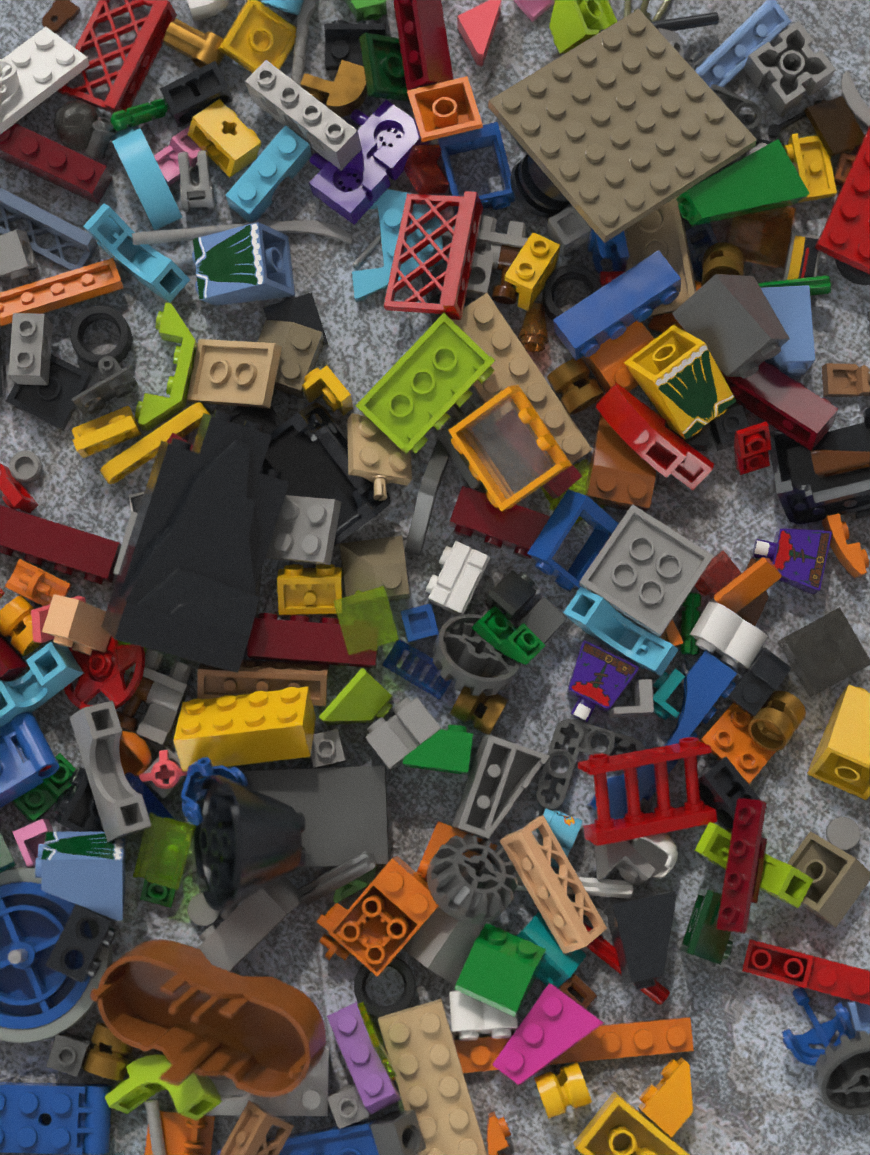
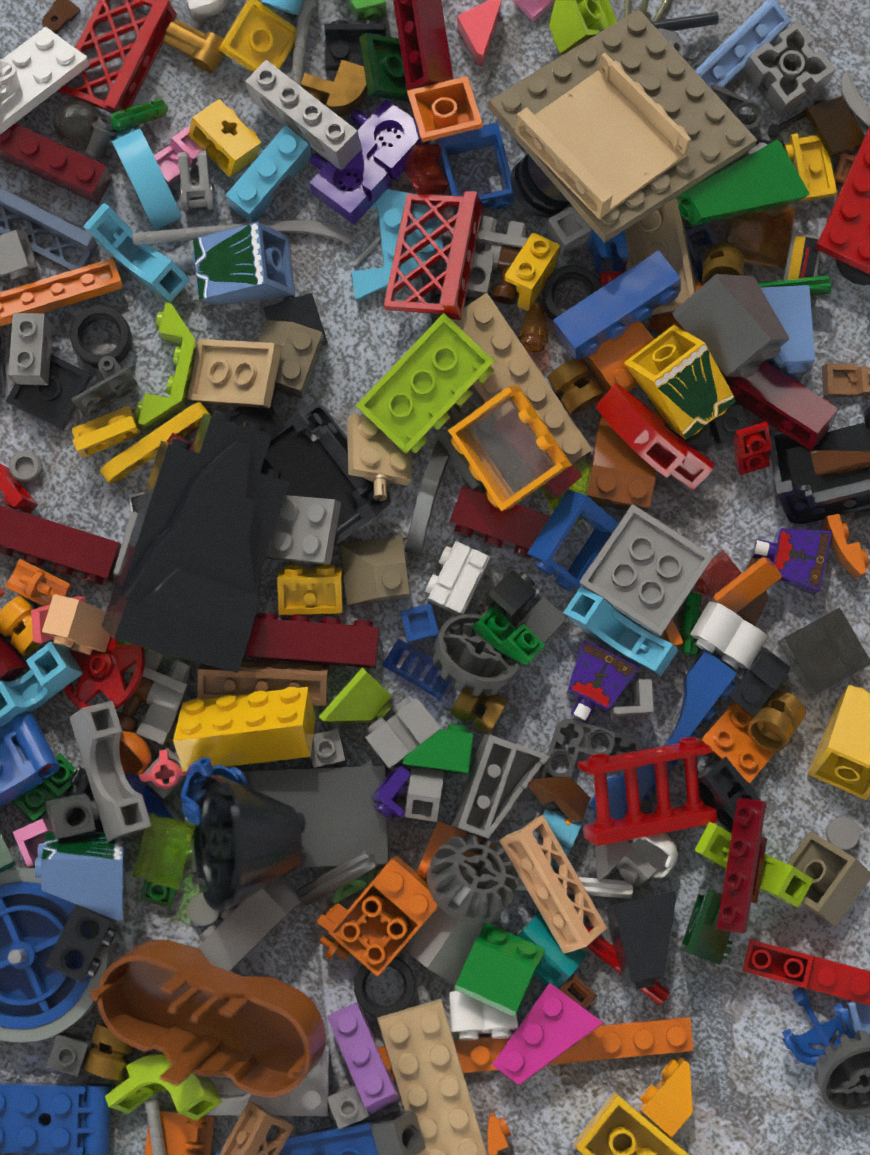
black brick [160,61,233,128] -> none
yellow bracket [302,365,353,416] -> none
clear neon green piece [334,586,400,655] -> none
clear neon green piece [357,1002,397,1078] -> none
yellow wheel [534,1062,592,1119] -> none
teal bracket [652,669,685,721] -> none
none -> dark grey brick [46,793,99,839]
none -> dark purple bracket [370,766,411,819]
none -> light grey slope [405,766,445,822]
none -> tan panel [515,53,691,220]
none -> reddish brown slope [528,777,591,823]

